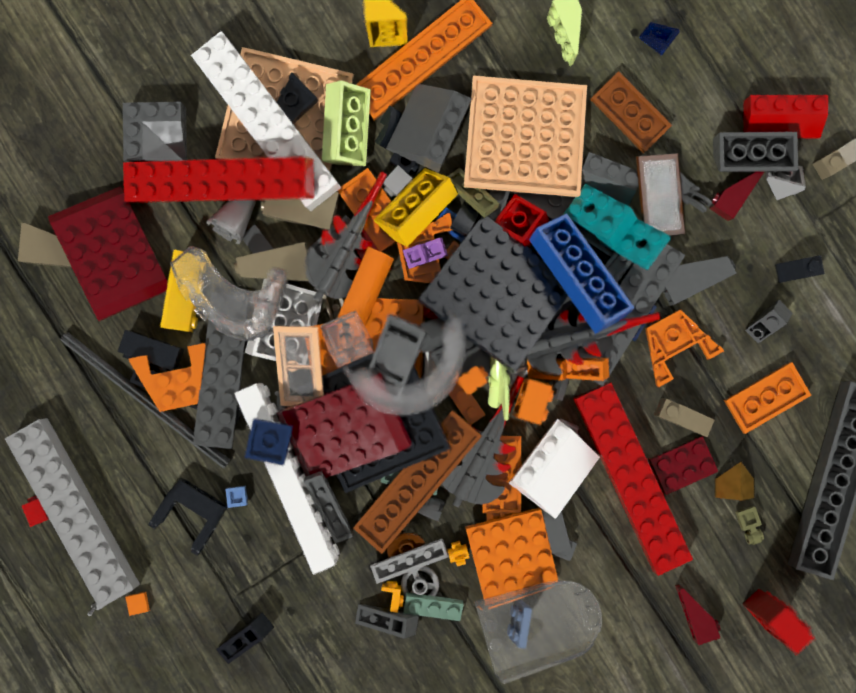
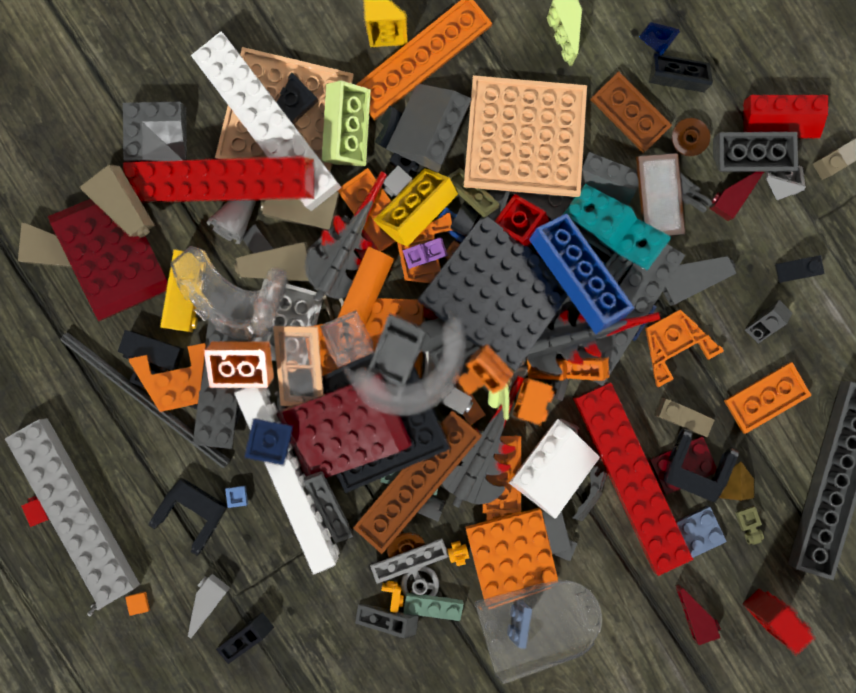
none -> dark tan slope [80,165,155,237]
none -> light grey slope [188,574,230,638]
none -> orange brick [205,342,274,388]
none -> light grey brick [442,386,473,415]
none -> orange brick [466,345,514,394]
none -> dark grey arm [572,467,607,521]
none -> black slope [648,53,713,93]
none -> black connector [663,428,739,503]
none -> reddish brown dish [672,118,710,156]
none -> sand blue plate [676,506,727,558]

